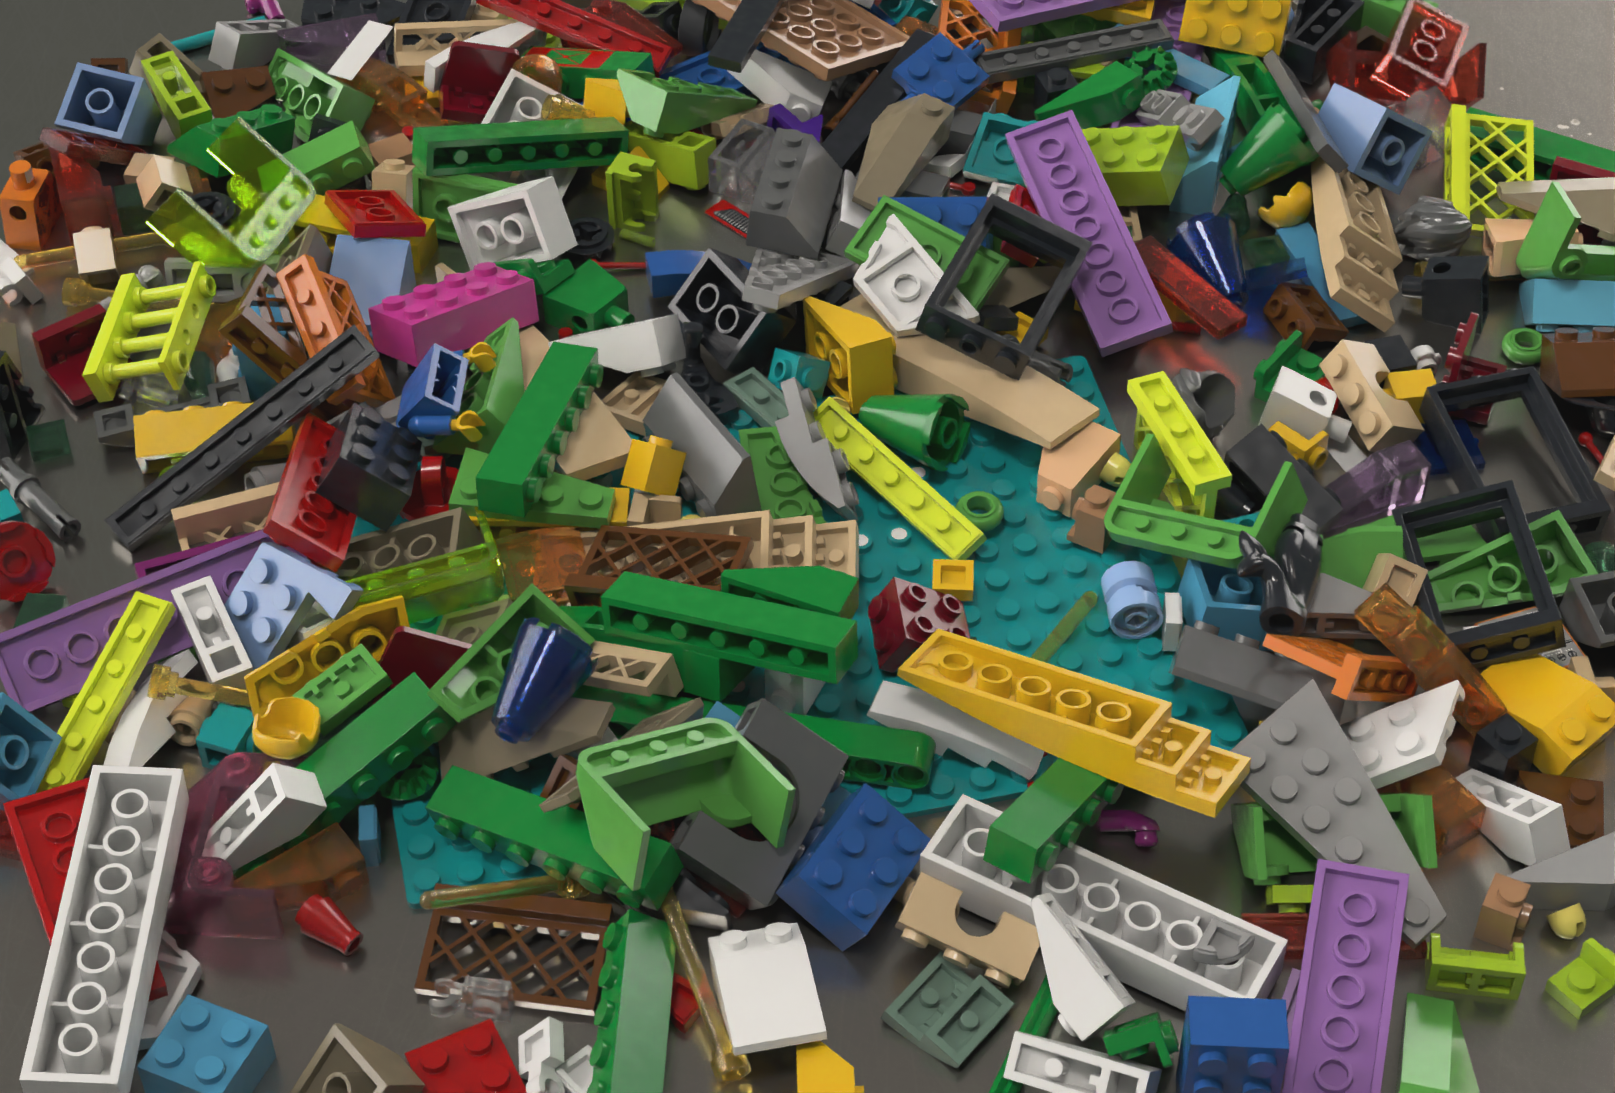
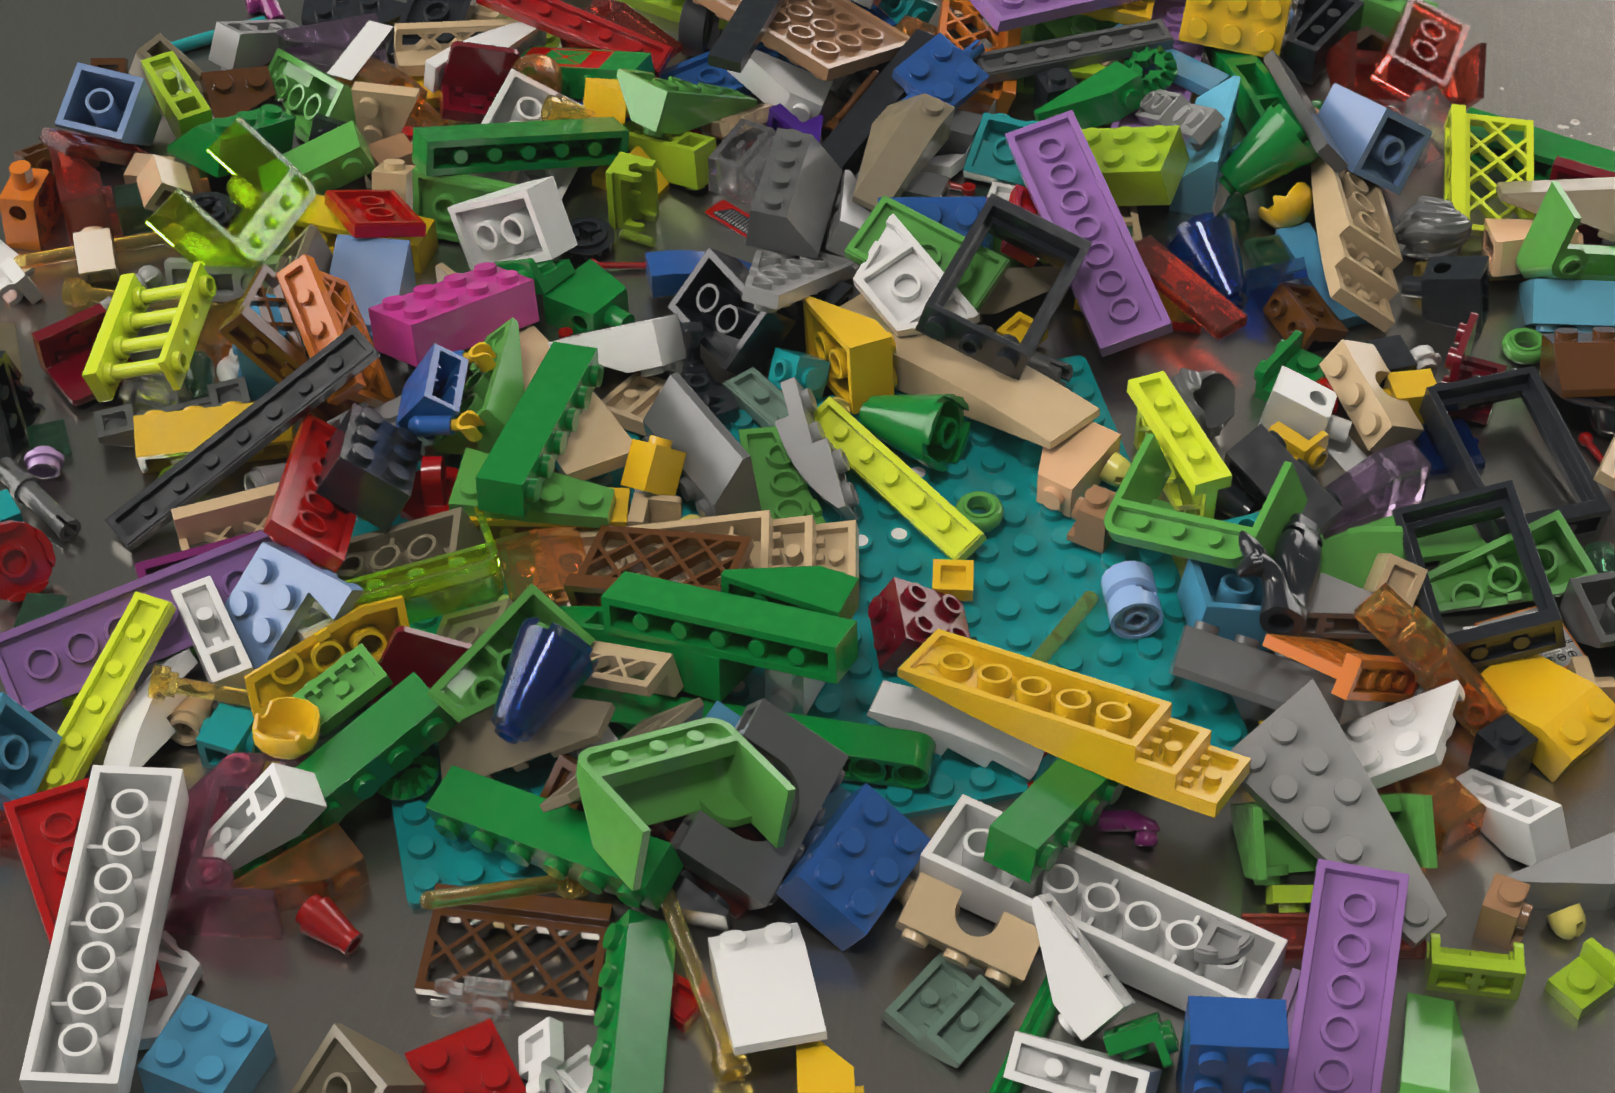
dark azure tile [359,804,381,867] -> none
black bracket [631,1,682,46] -> none
black tile [976,305,1019,331] -> none
white tile [1162,592,1183,651] -> none
reddish brown wing [1516,770,1604,849] -> none
none -> lavender plate [24,446,64,480]
none -> tan wing [351,81,420,144]

